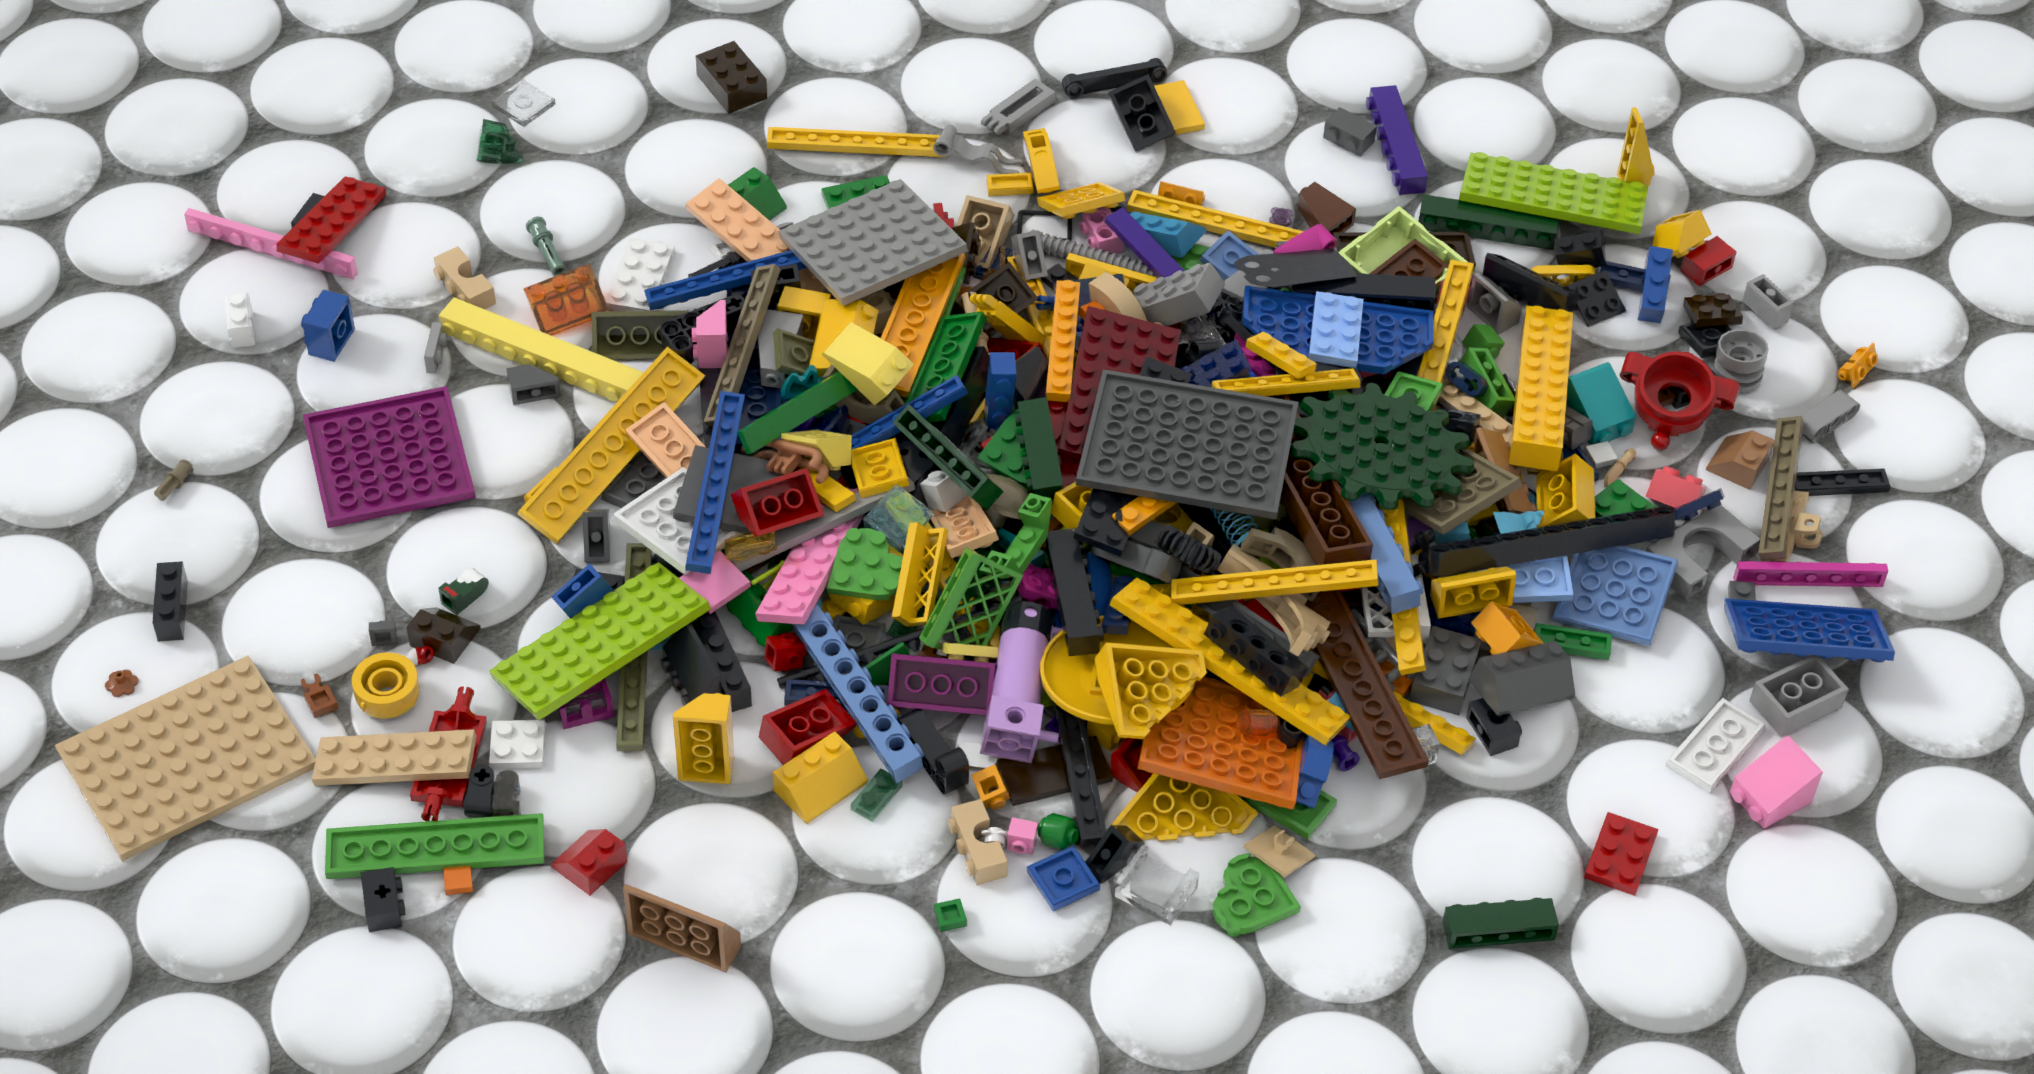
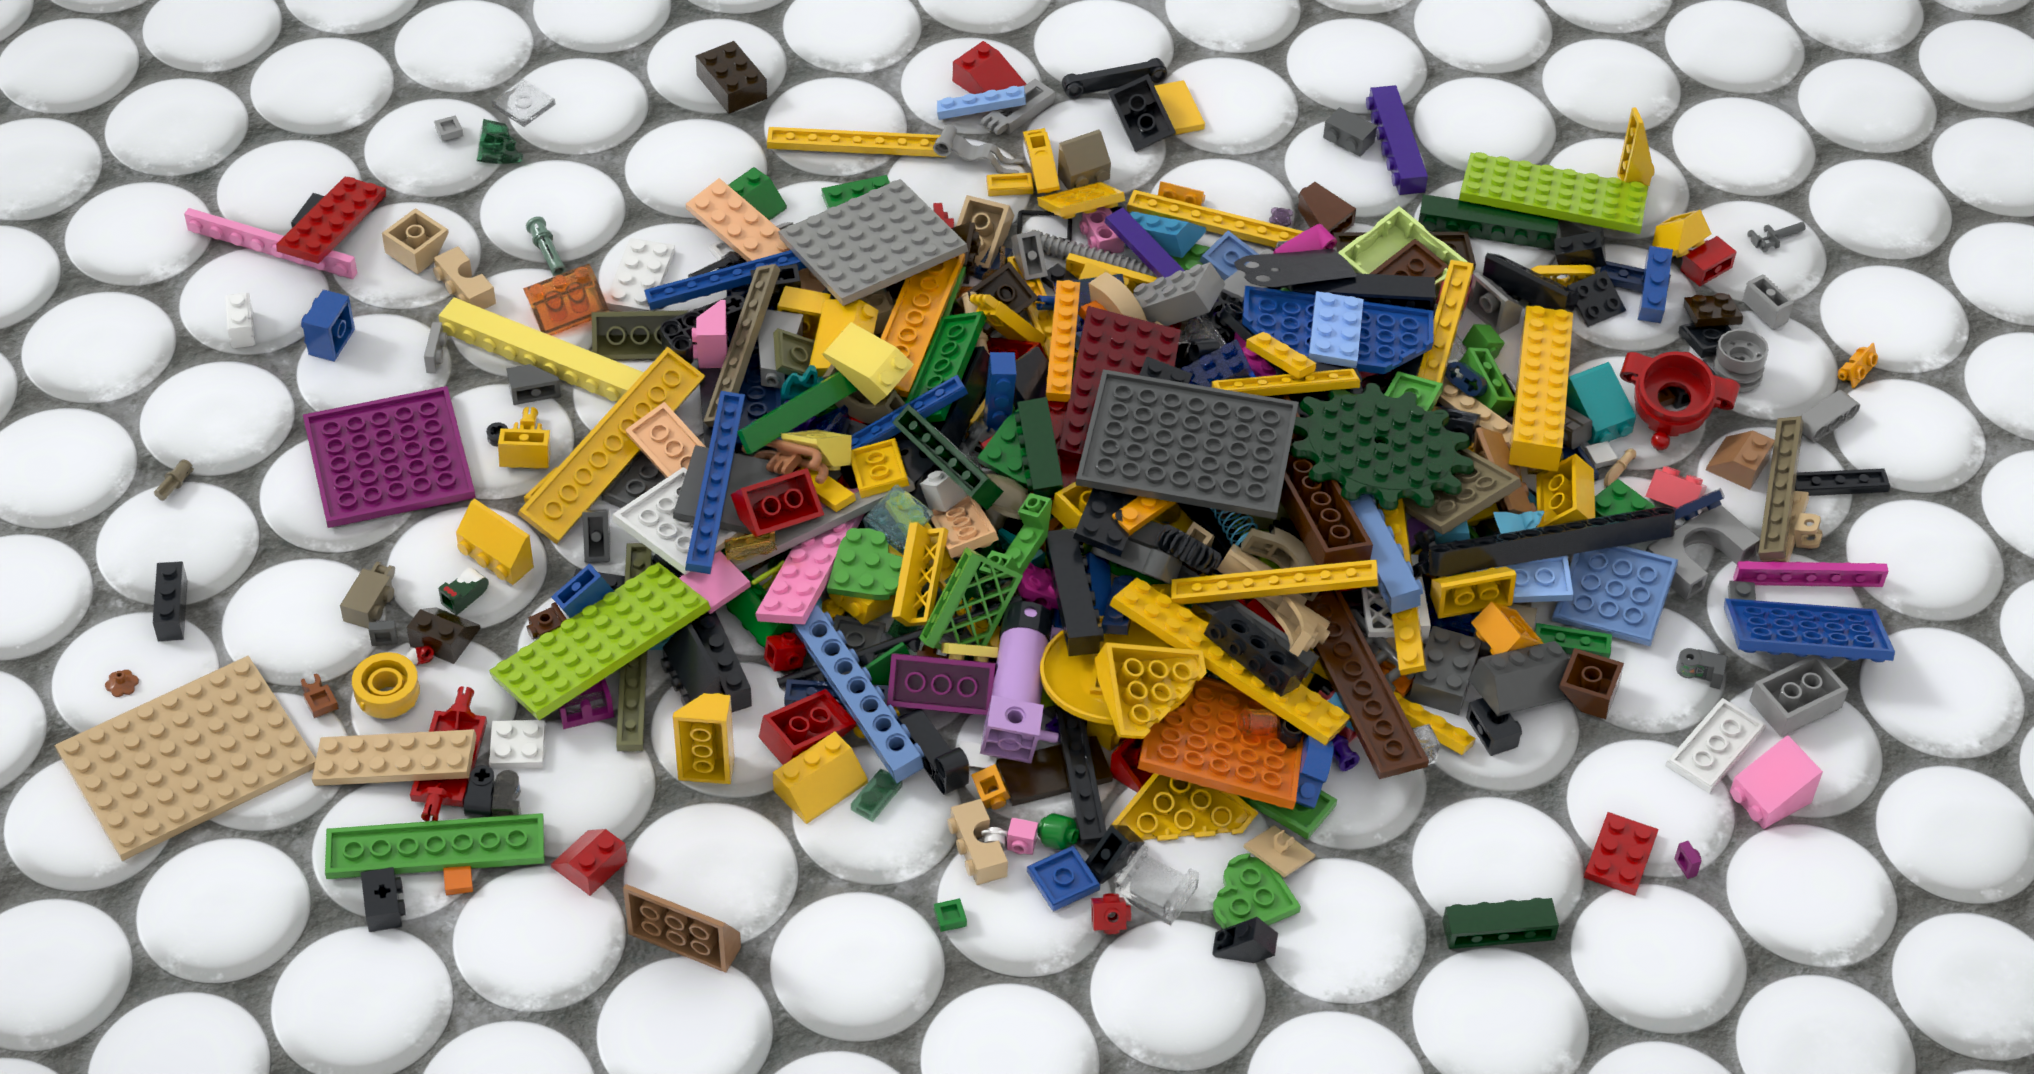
none -> dark tan brick [340,562,395,629]
none -> tan slope [382,208,449,274]
none -> light grey plate [434,115,463,142]
none -> yellow slope [456,498,534,585]
none -> black bush [486,422,508,447]
none -> yellow brick [498,407,551,469]
none -> reddish brown brick [526,602,567,640]
none -> light blue plate [937,86,1026,120]
none -> red slope [952,41,1026,94]
none -> dark tan slope [1058,129,1111,190]
none -> red brick [1091,893,1131,934]
none -> black slope [1212,917,1278,963]
none -> reddish brown slope [1559,648,1624,720]
none -> magenta plate [1674,840,1702,879]
none -> dark grey leg [1676,648,1728,689]
none -> dark grey piece [1747,222,1806,253]

